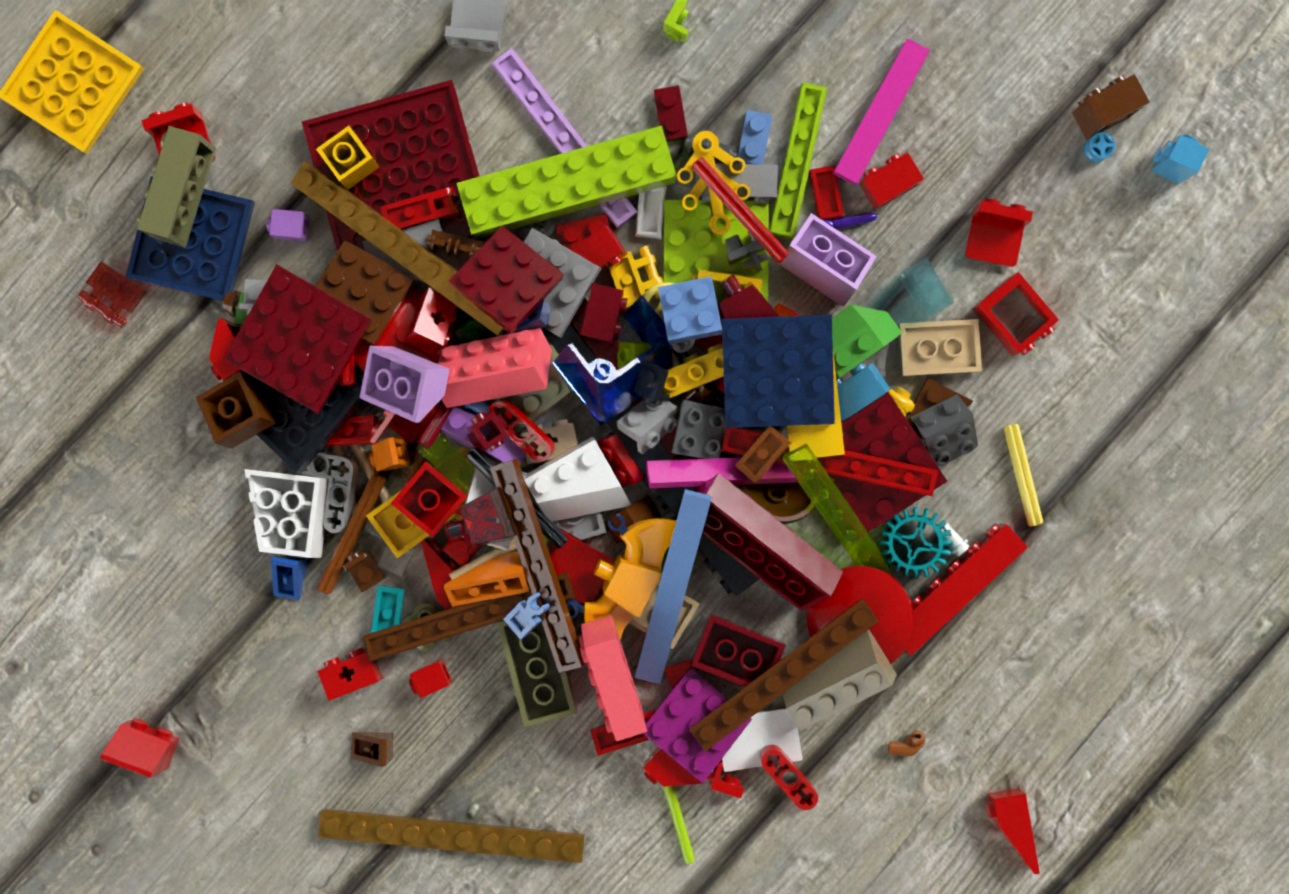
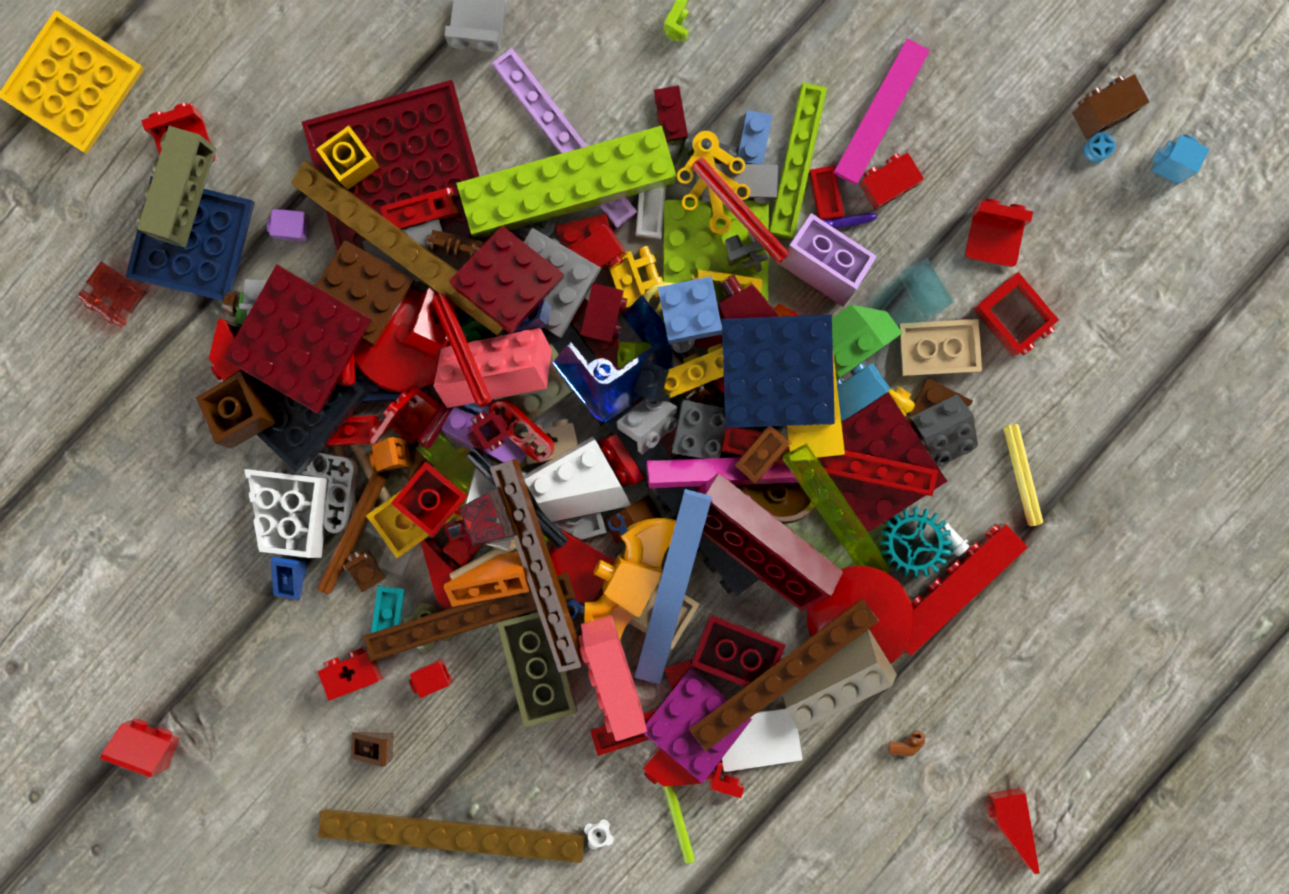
lavender slope [360,346,450,423] -> none
medium blue plate [503,592,550,640] -> none
red beam [760,744,818,810] -> none
none -> red axle [432,293,492,407]
none -> white plate [584,819,614,849]

